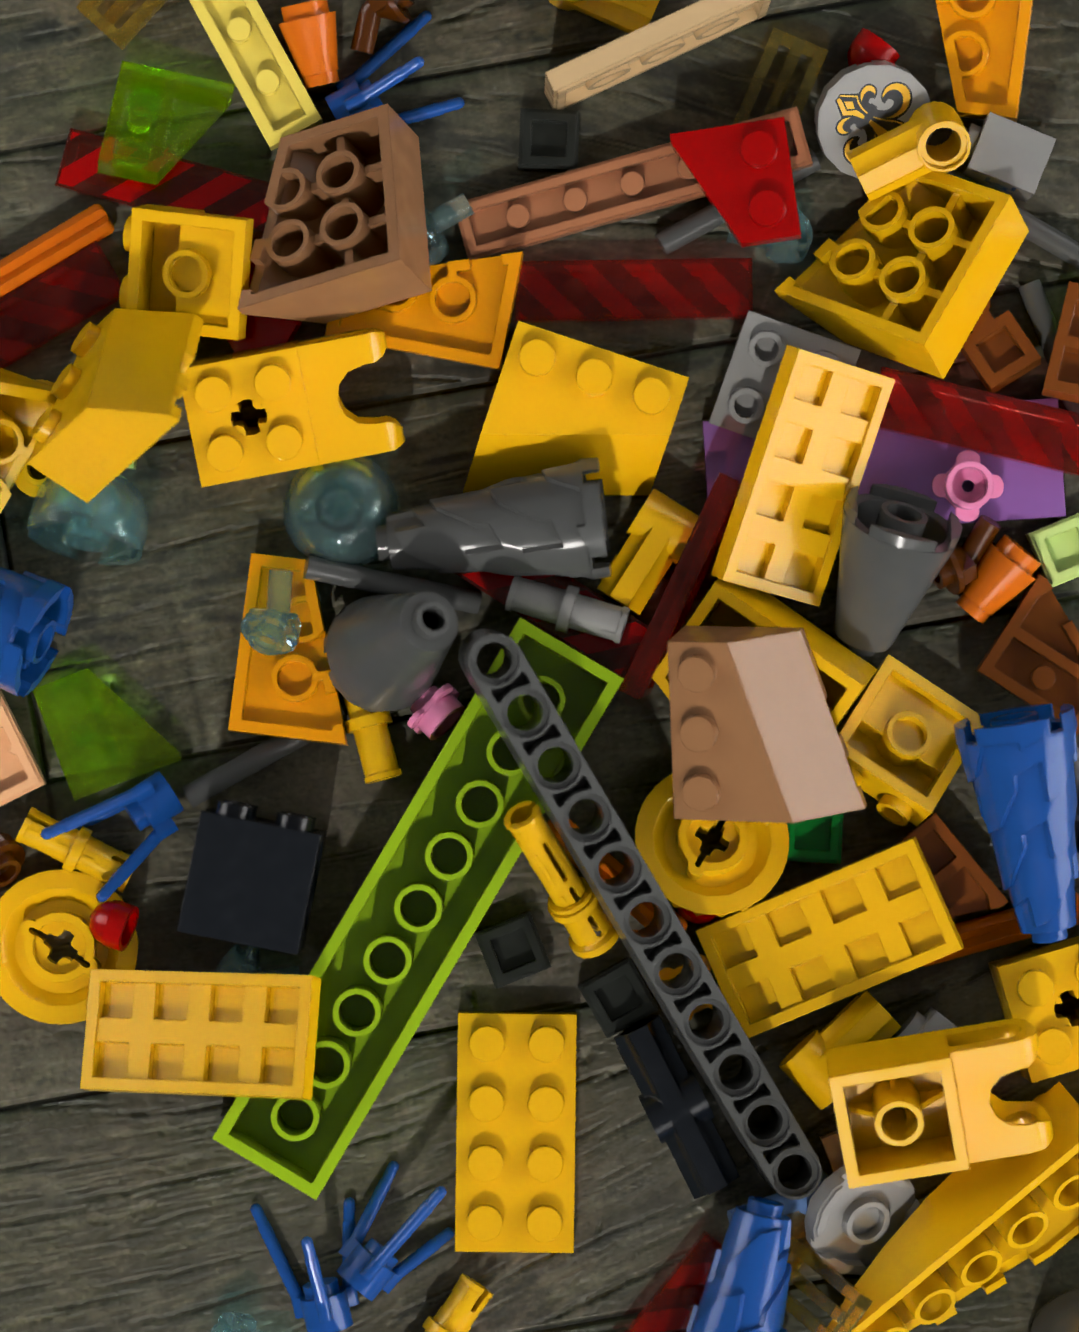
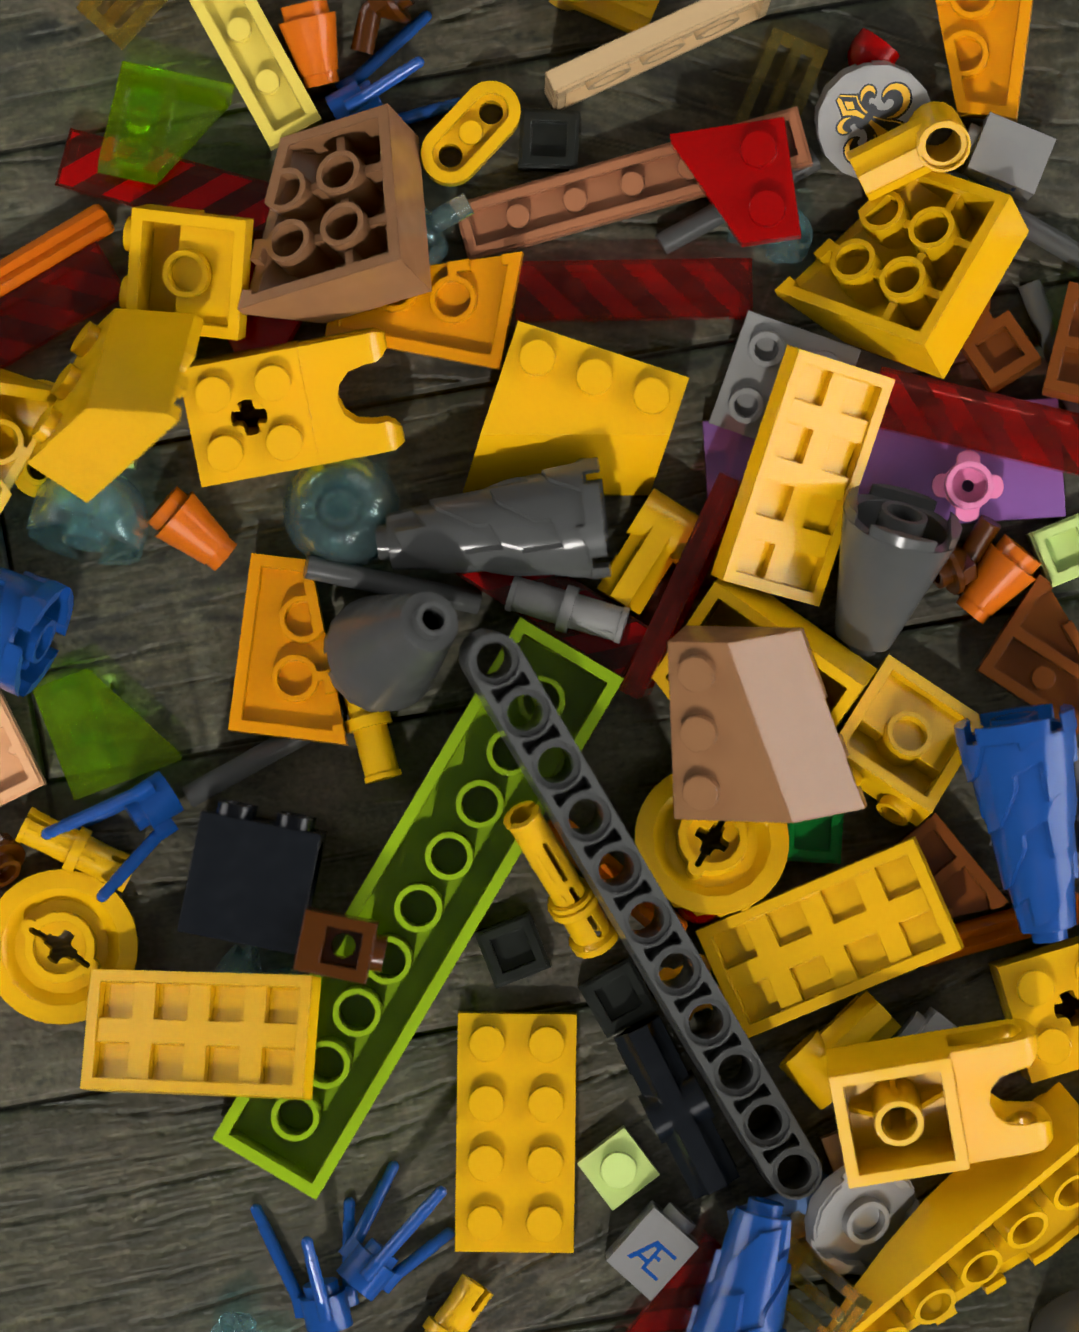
red hinge [89,900,139,952] -> none
clear light blue plate [241,569,302,655] -> none
bright pink plate [407,683,465,740] -> none
none -> orange cone [147,486,237,571]
none -> reddish brown brick [293,906,388,984]
none -> yellow plate [420,81,521,187]
none -> yellowish green plate [576,1125,660,1211]
none -> light grey brick [605,1200,699,1301]

